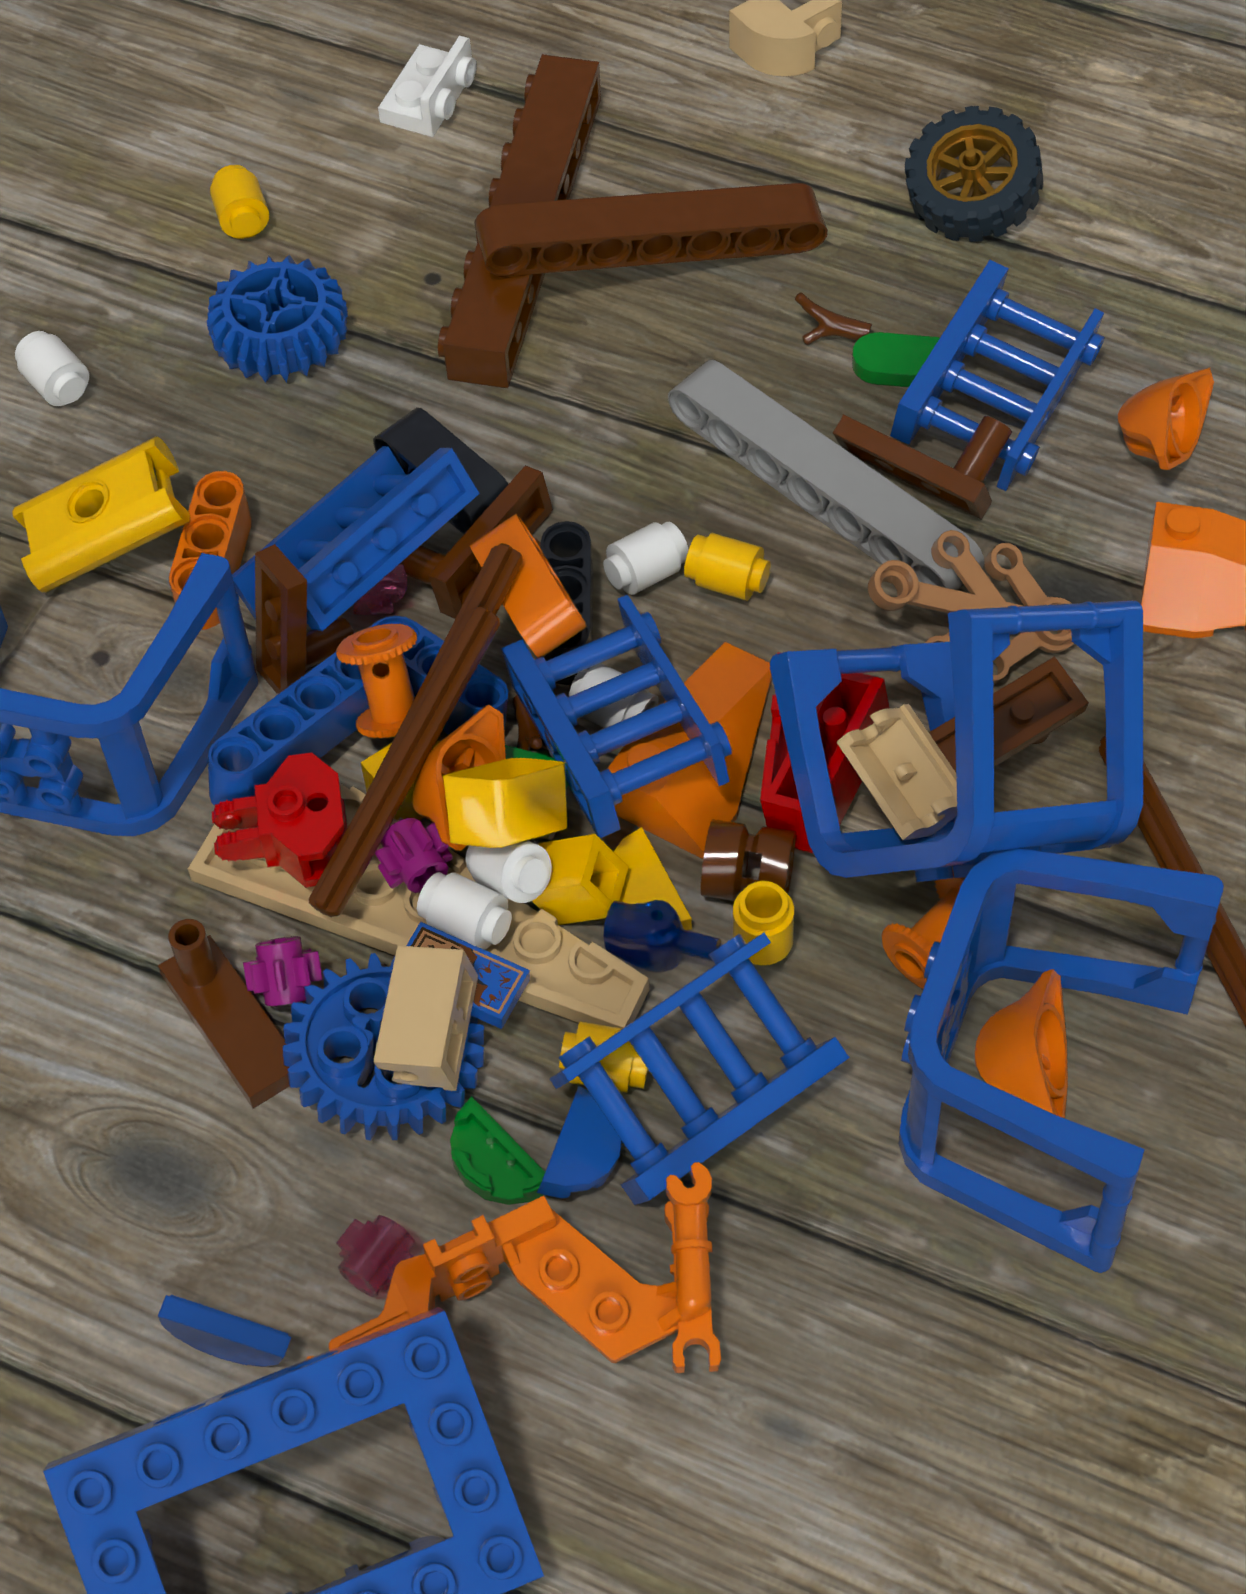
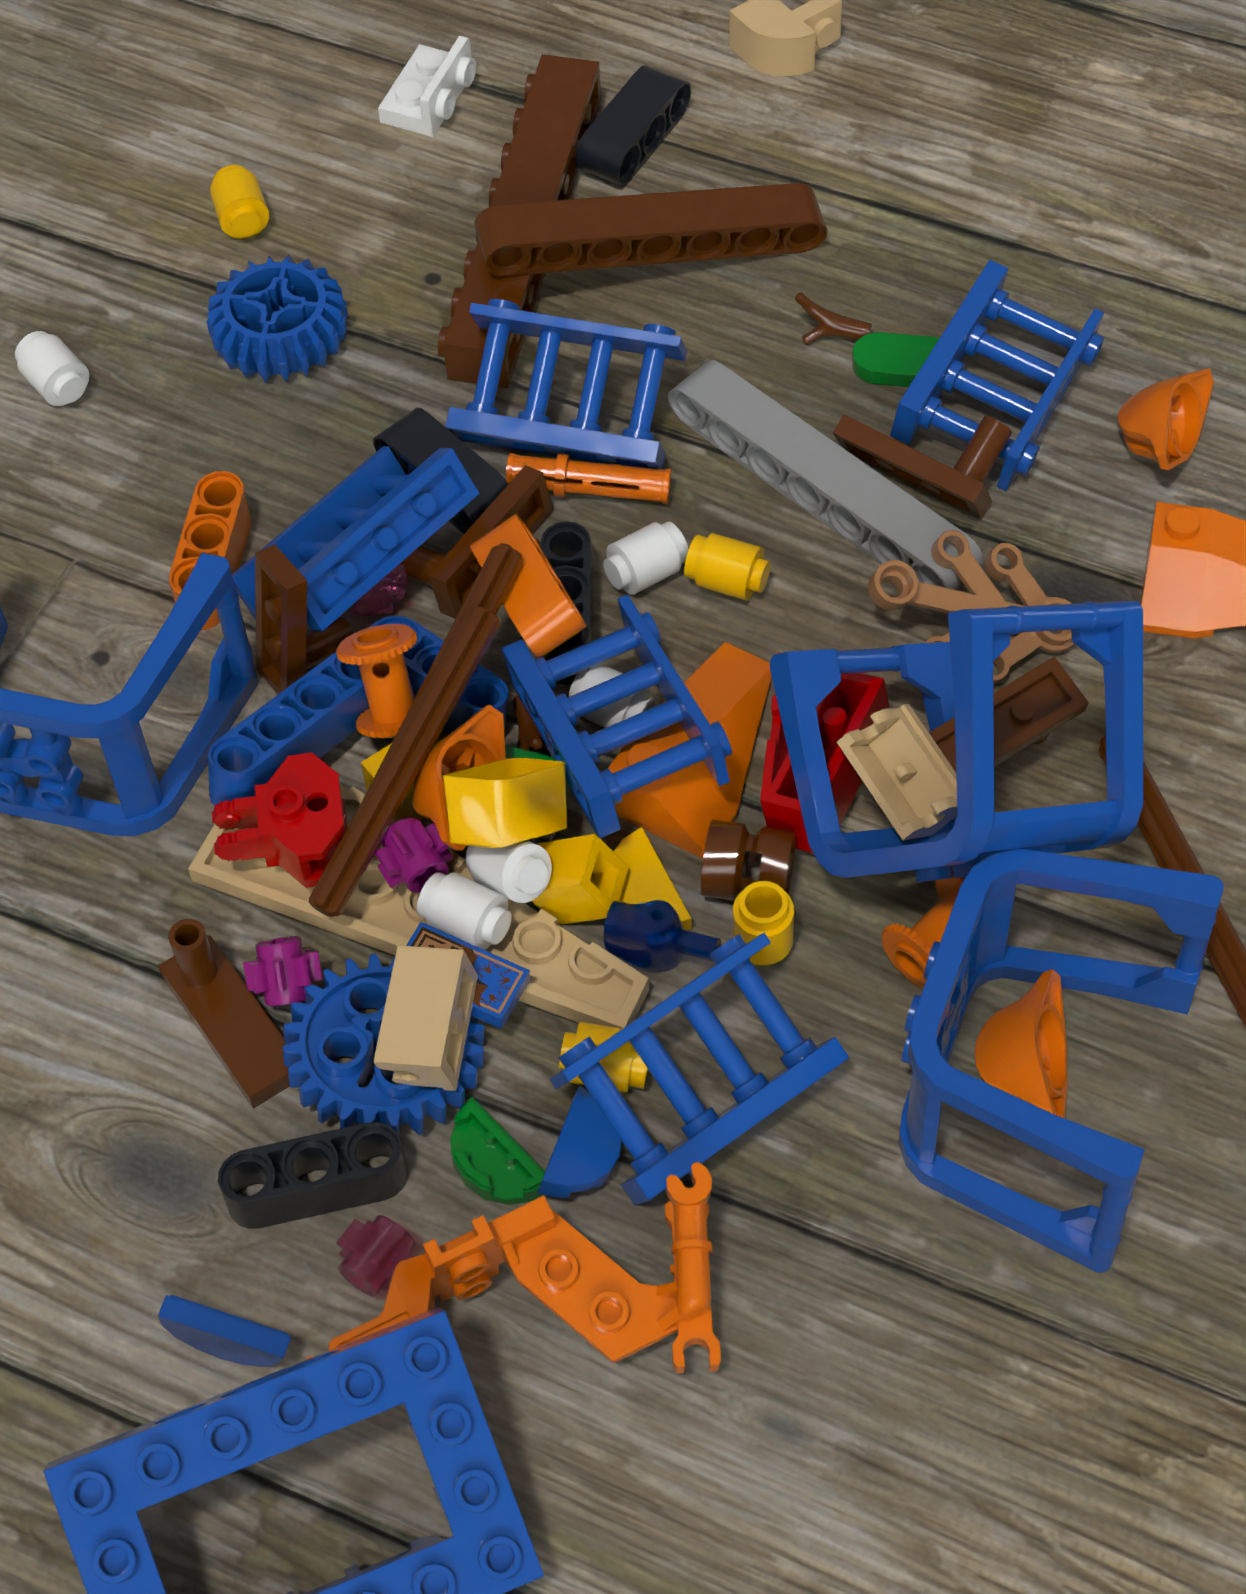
yellow piece [12,437,190,593] -> none
black wheel [905,106,1043,242] -> none
none -> black beam [218,1122,408,1229]
none -> blue fence [445,299,687,469]
none -> orange pin [506,453,671,504]
none -> black beam [575,65,692,186]

